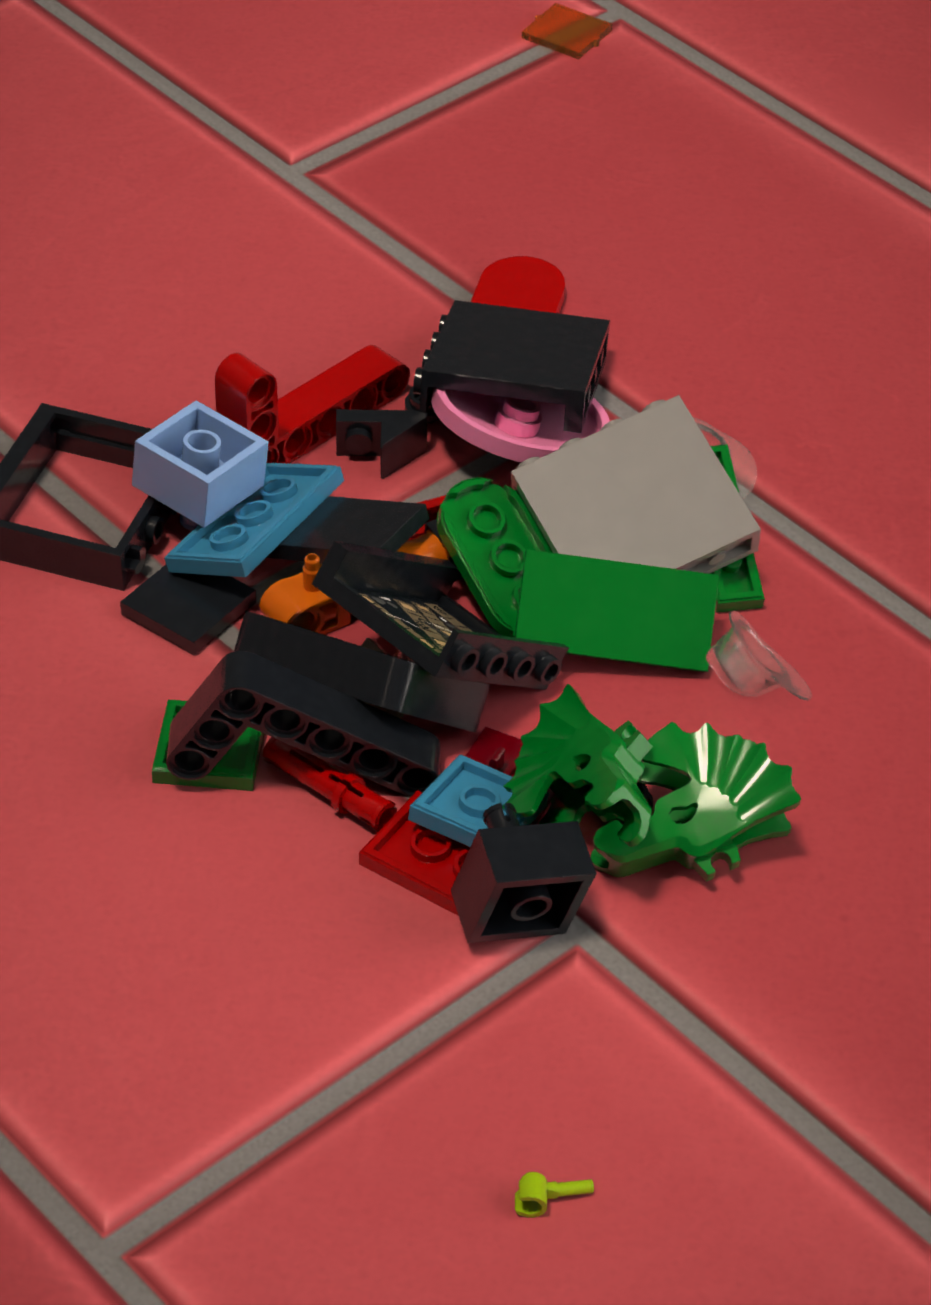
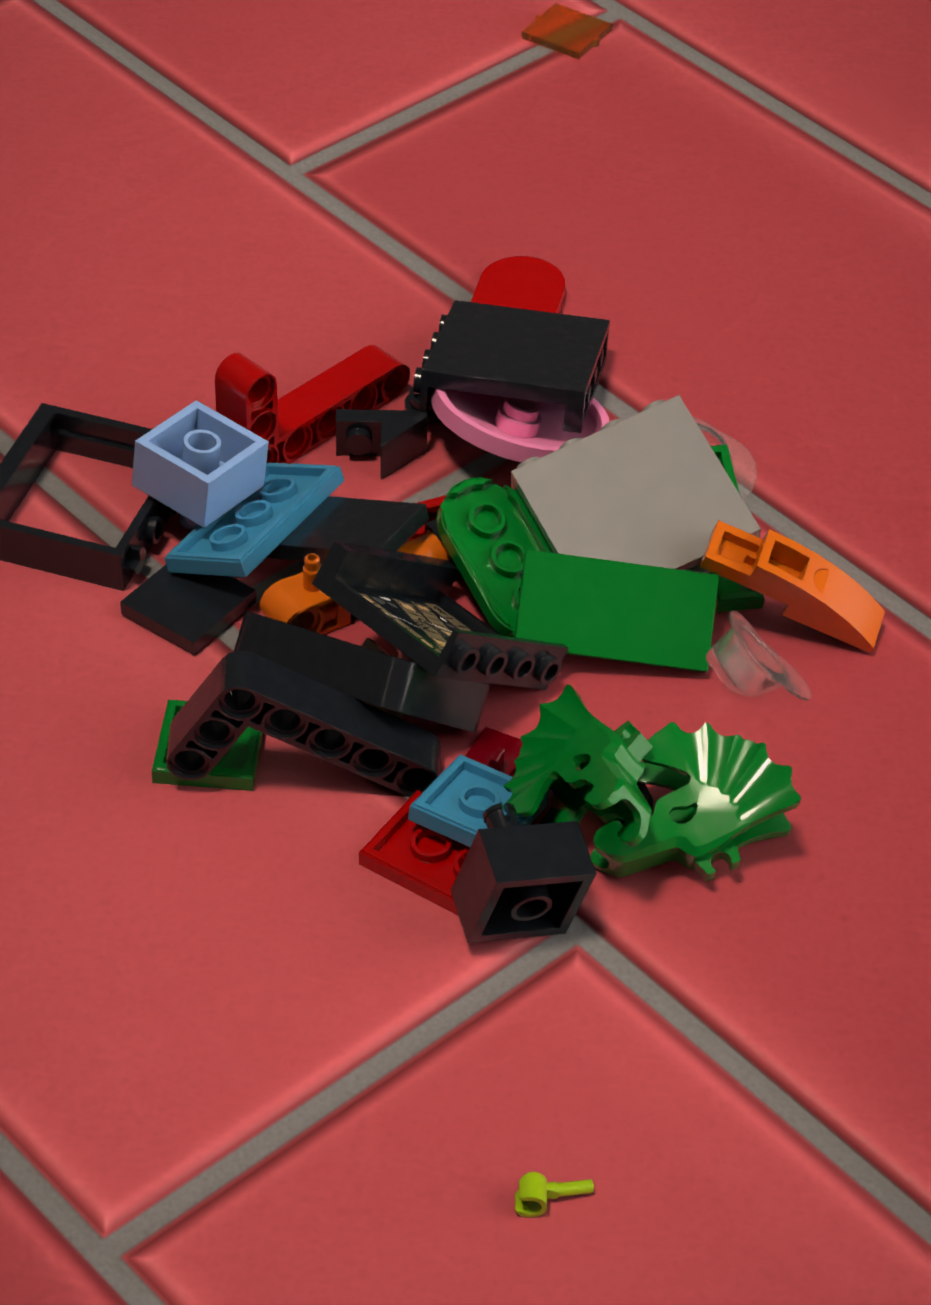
red pin [263,737,397,832] -> none
none -> orange slope [699,520,885,653]

